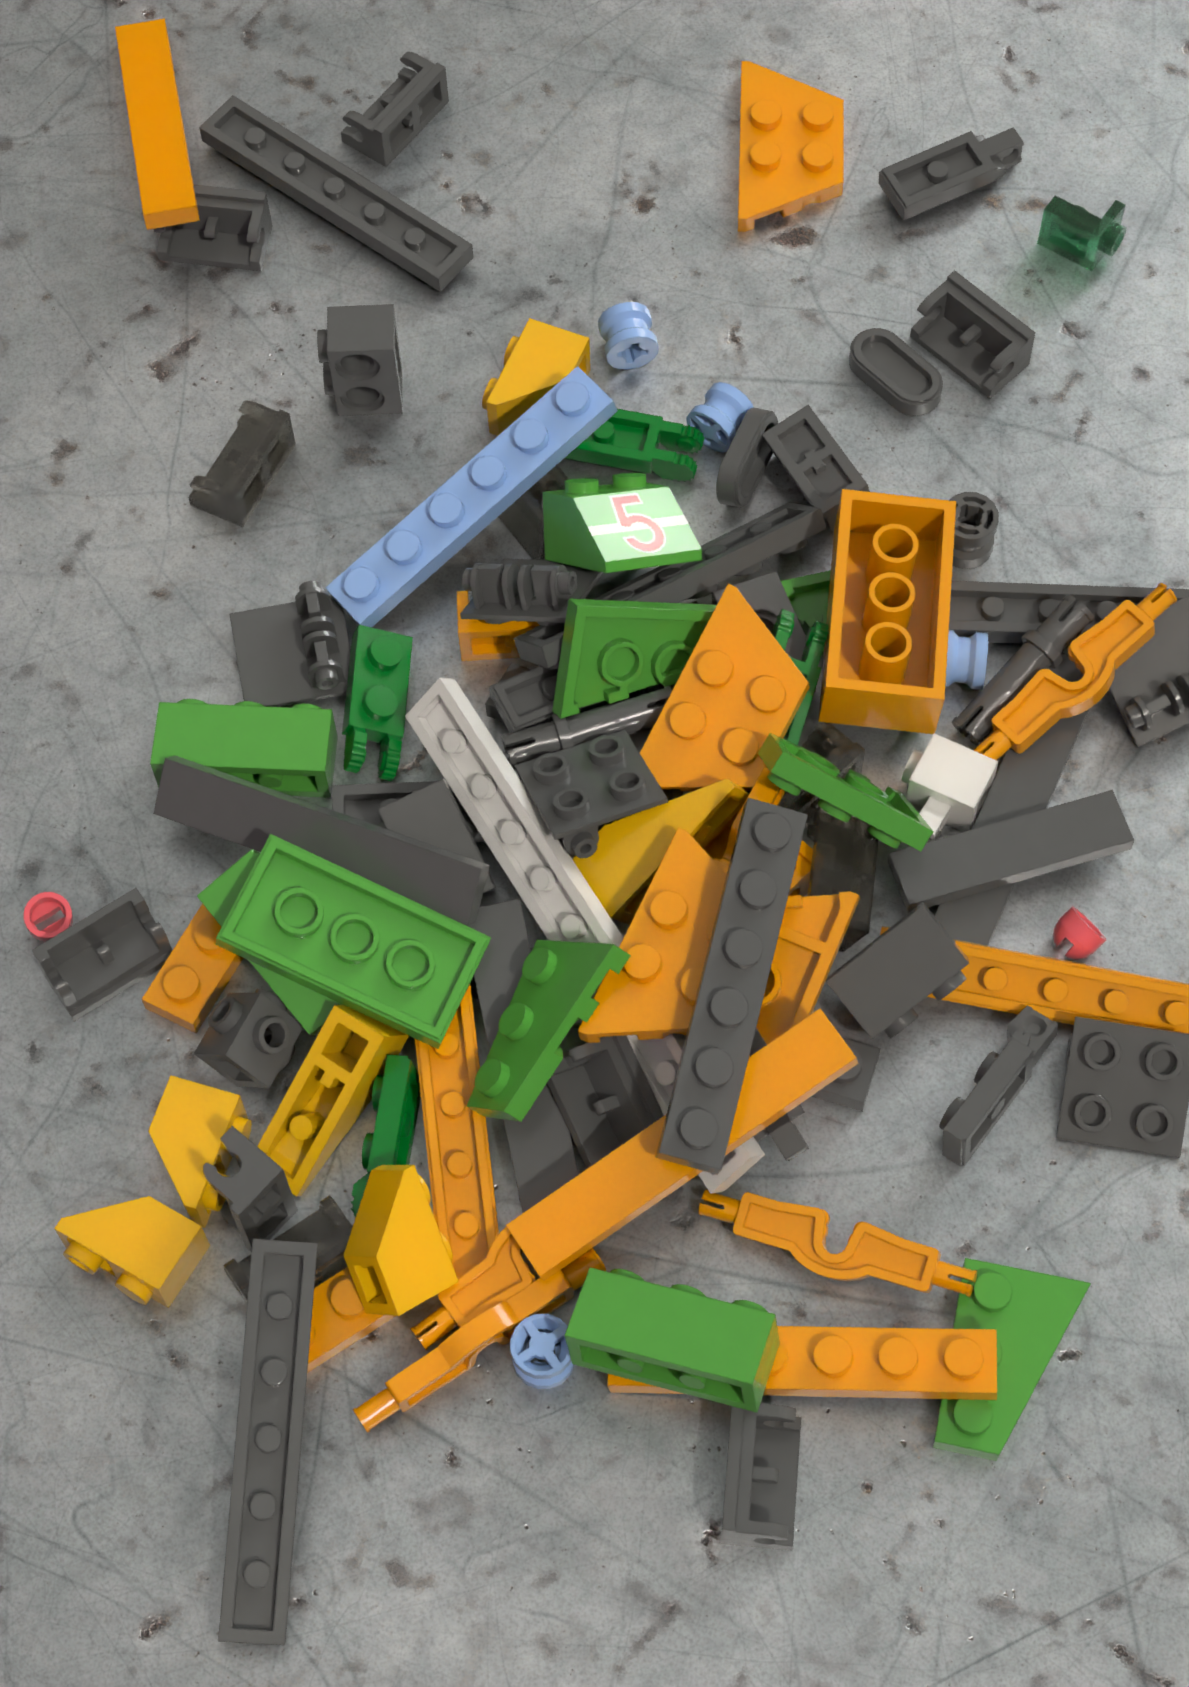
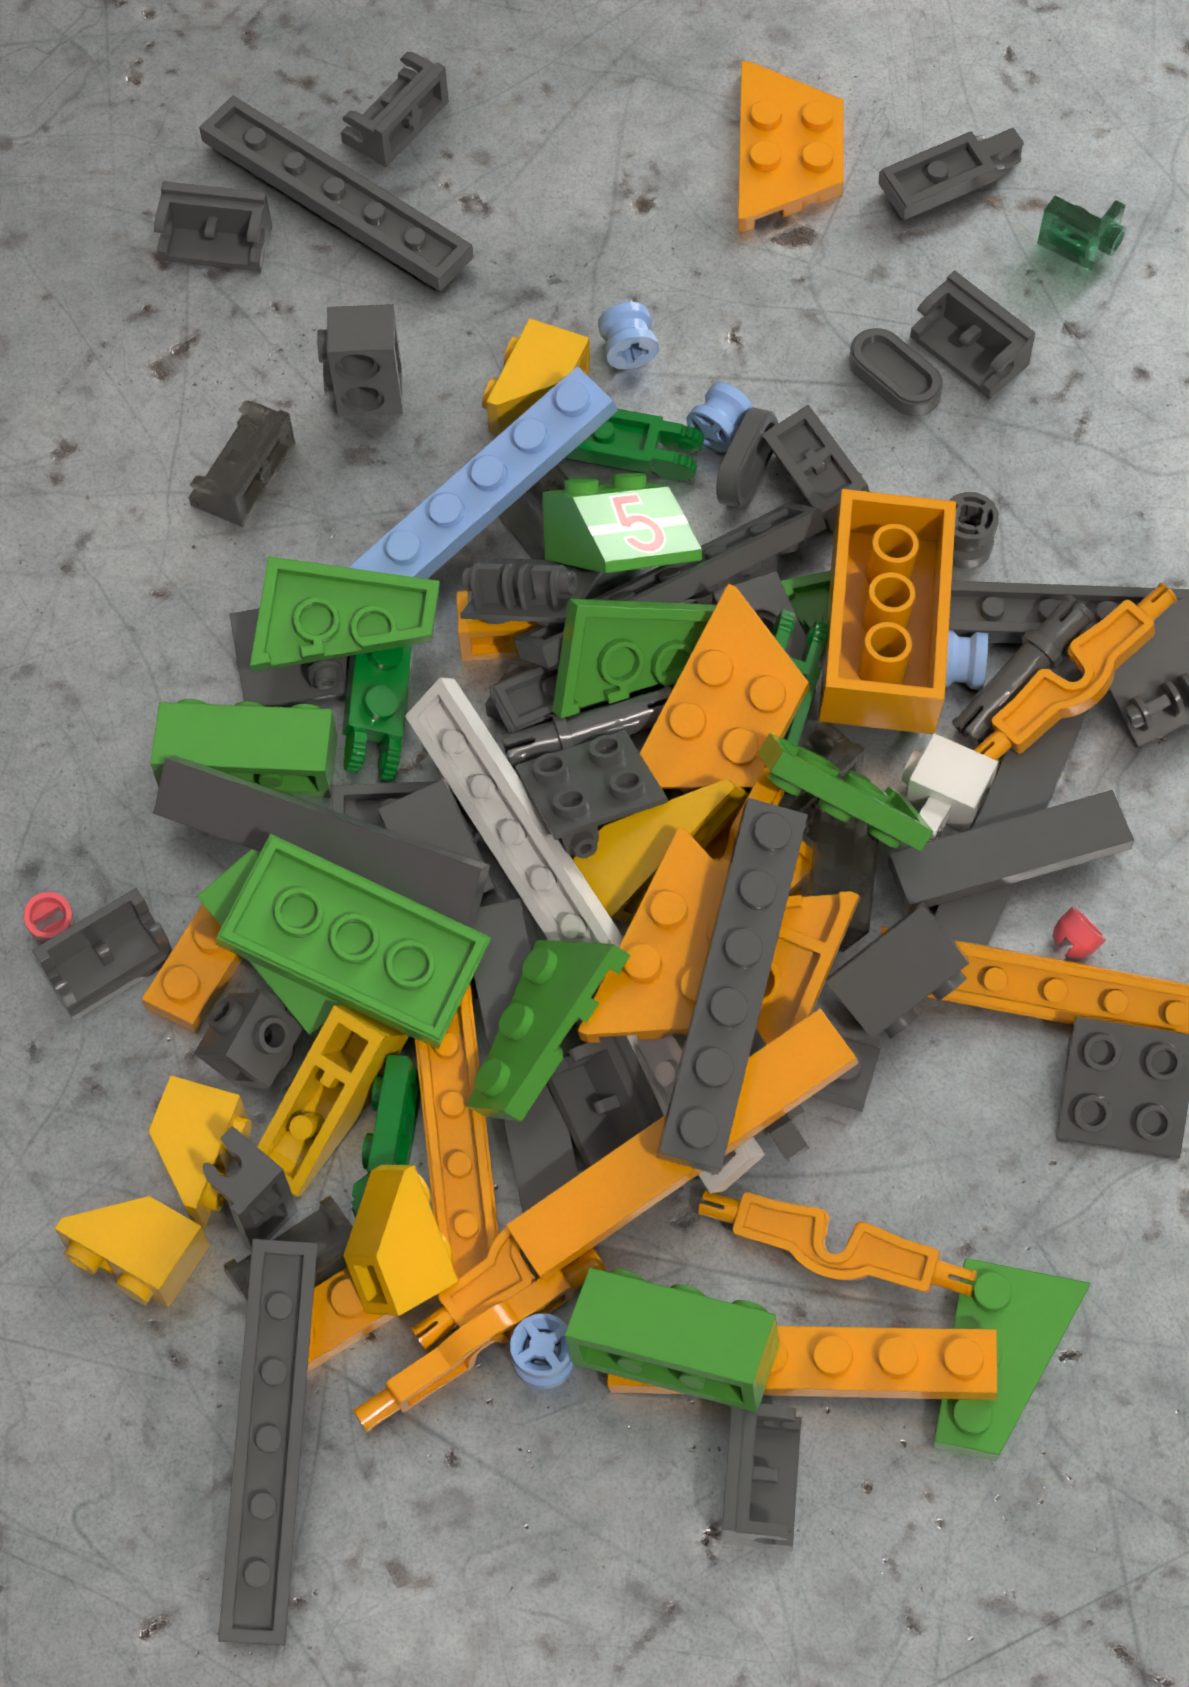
light orange tile [115,18,200,230] -> none
dark grey hinge [939,1006,1058,1166] -> none
none -> bright green wing [250,556,440,672]

